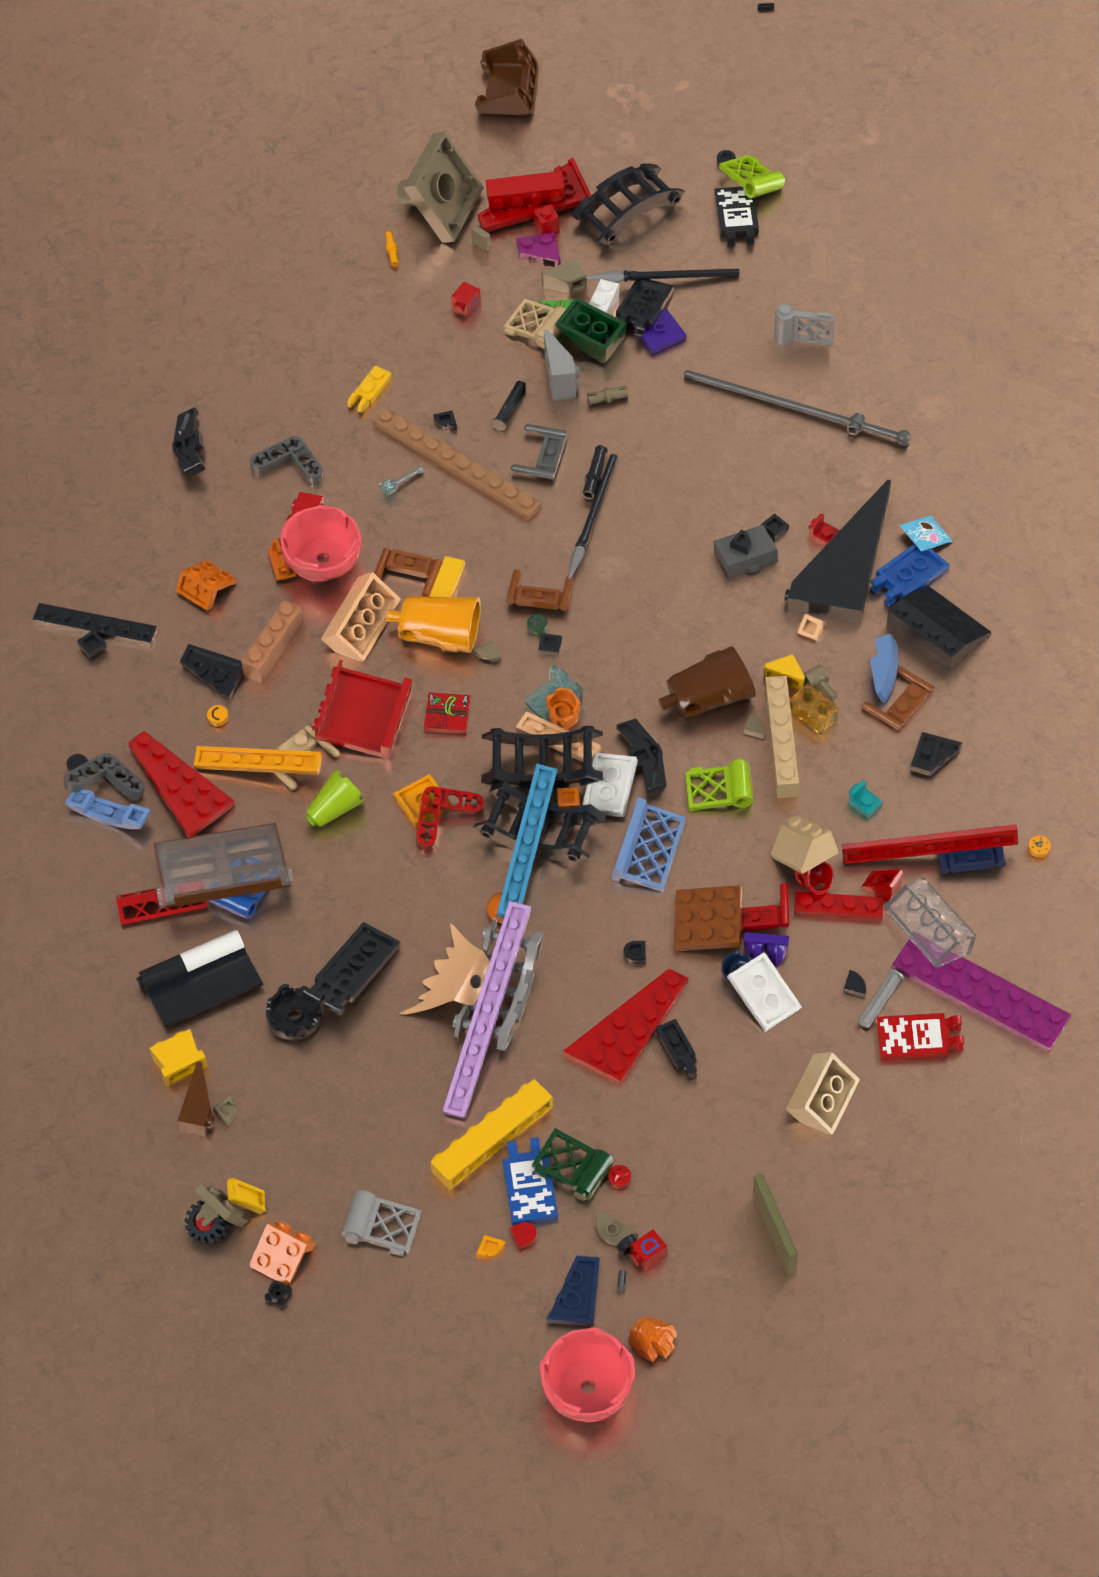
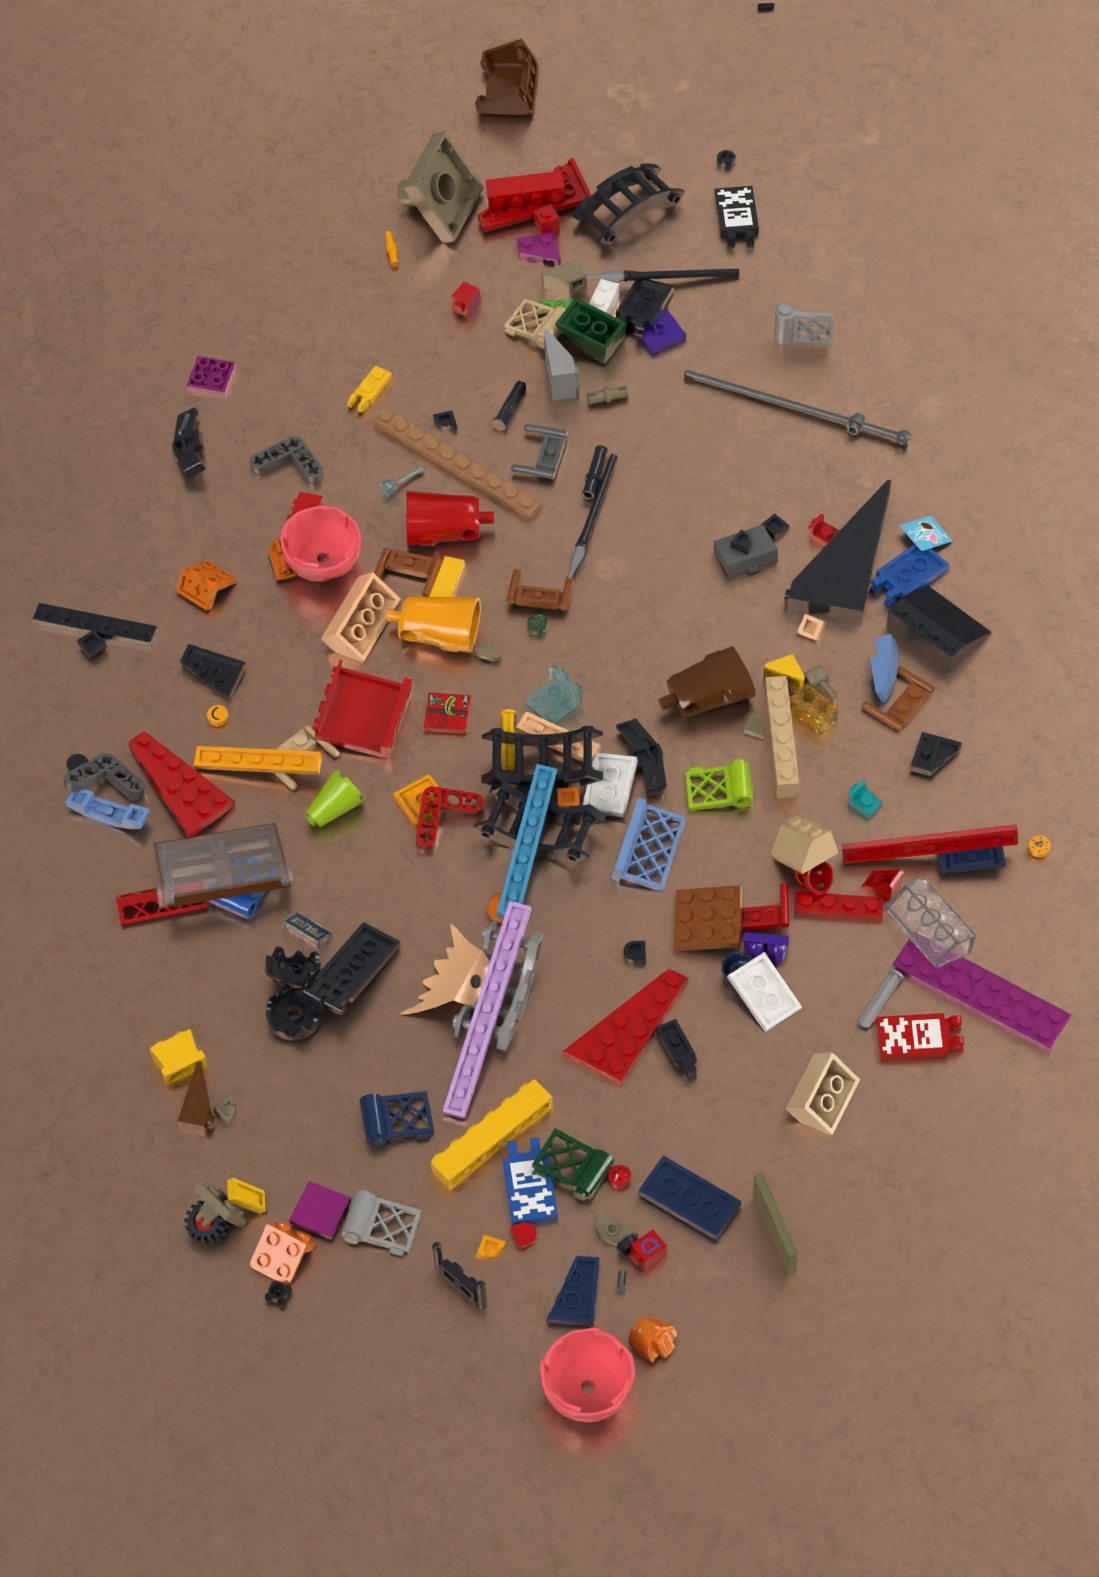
black door [136,930,263,1028] -> none
nougat brick [241,600,303,684] -> none
dark tan tile [471,226,491,251] -> none
black tile [538,633,563,657] -> none
orange hair [546,688,580,731] -> none
lime piece [719,155,785,199] -> none
black tile [844,970,866,998] -> none
none -> magenta tile [187,356,236,397]
none -> black plate [265,946,322,986]
none -> clear slope [283,912,332,950]
none -> magenta tile [289,1181,351,1240]
none -> dark blue piece [359,1091,434,1147]
none -> red torso [406,491,494,547]
none -> black plate [432,1242,488,1309]
none -> yellow axle [500,709,517,770]
none -> dark blue plate [638,1155,742,1241]

